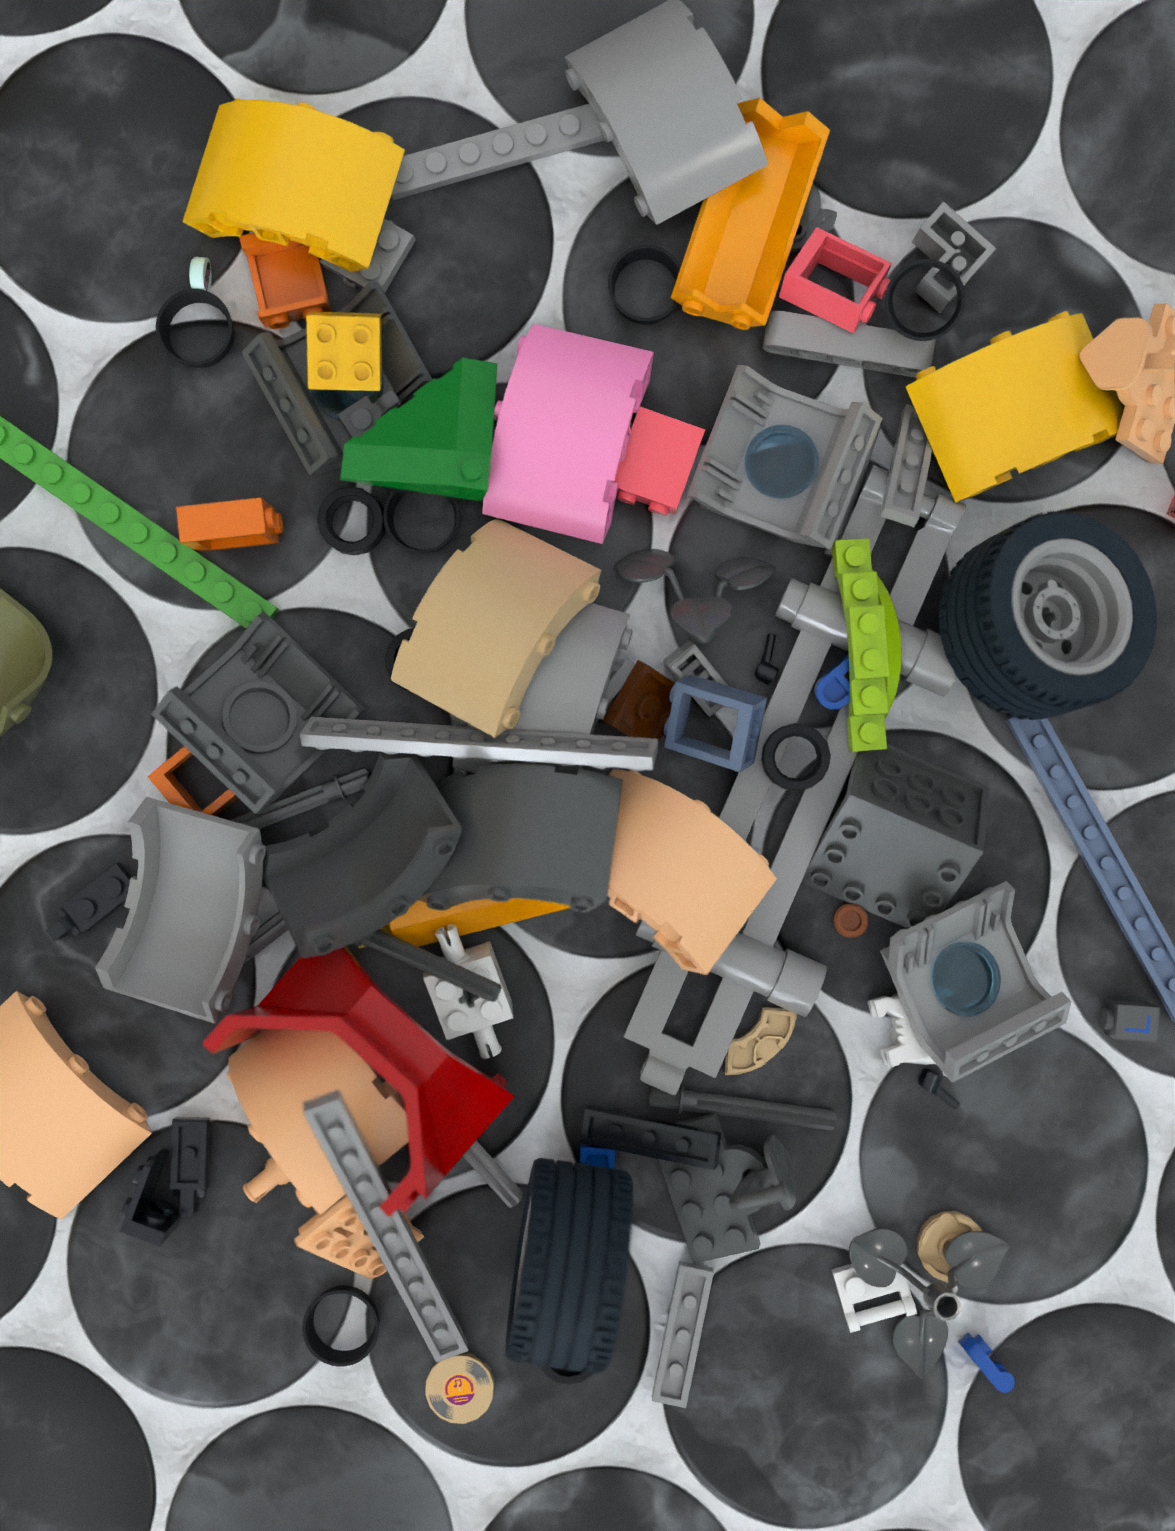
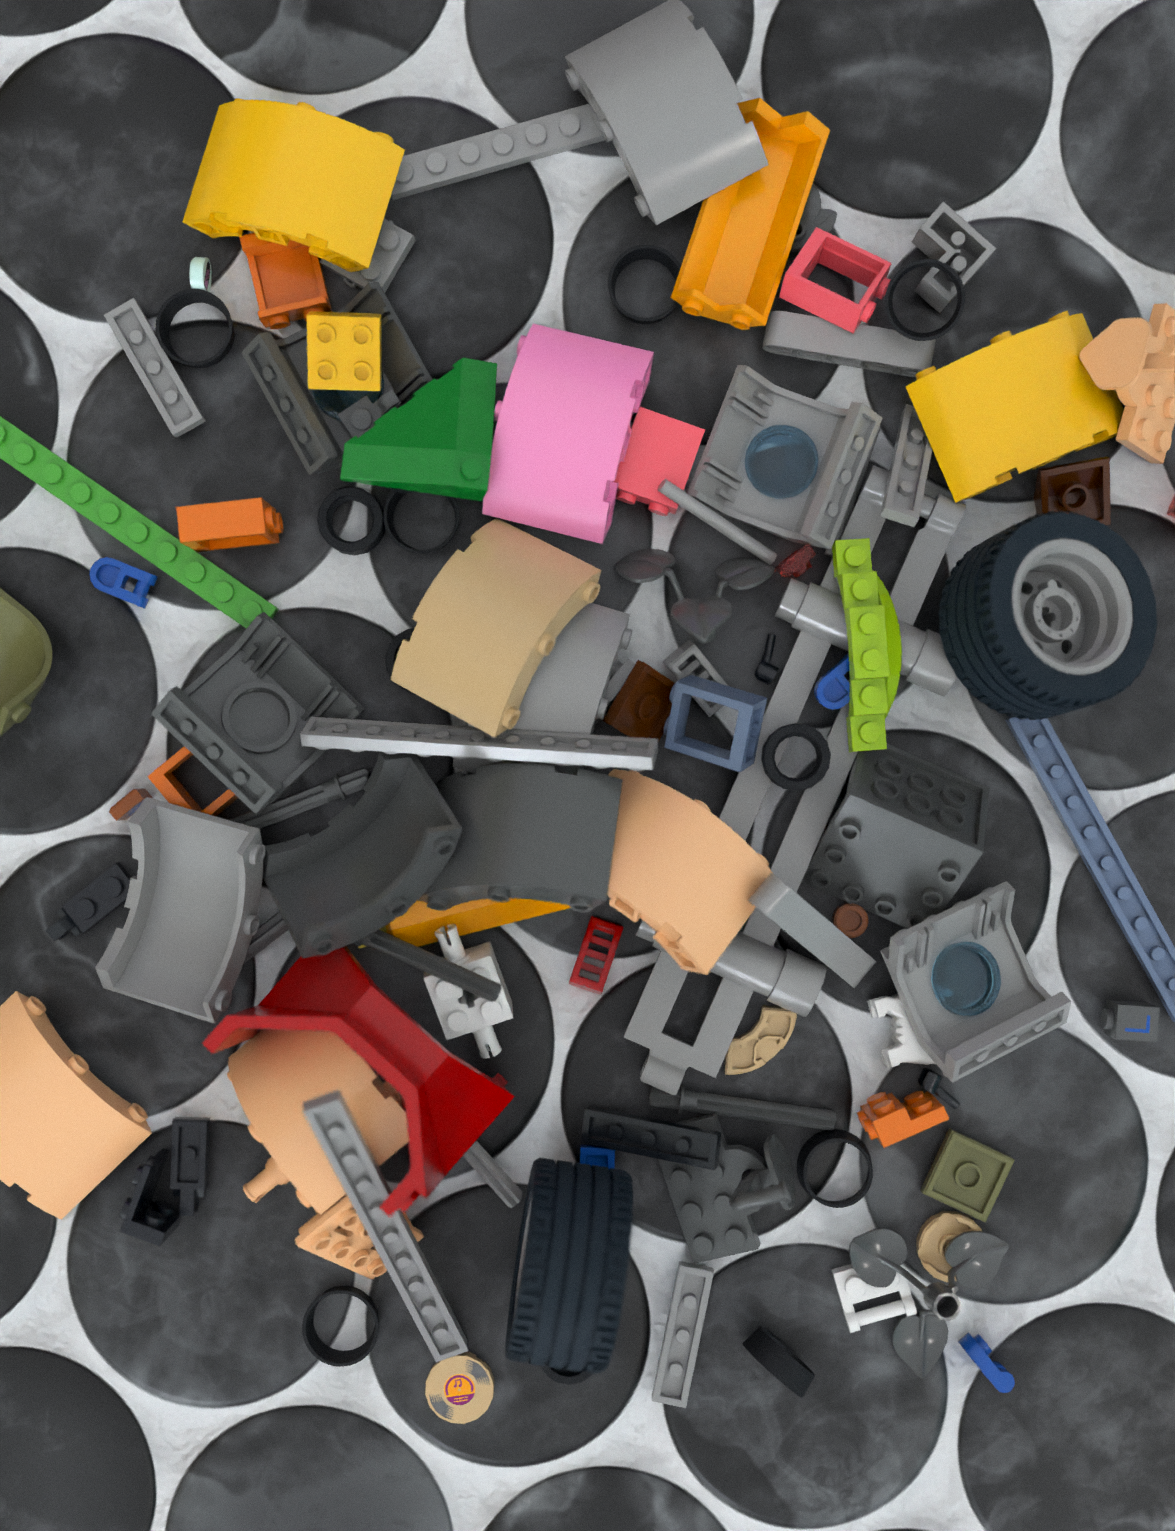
none -> blue plate [89,557,158,609]
none -> light grey plate [104,298,206,438]
none -> dark orange tile [109,788,153,821]
none -> red slope [569,916,624,995]
none -> light grey bar [658,479,777,565]
none -> black tyre [742,1326,815,1398]
none -> light grey beam [748,873,876,988]
none -> clear red plate [776,543,816,578]
none -> black tyre [797,1129,873,1208]
none -> orange plate [856,1091,949,1148]
none -> olive plate [920,1128,1015,1223]
none -> reddish brown slope [1034,456,1111,525]

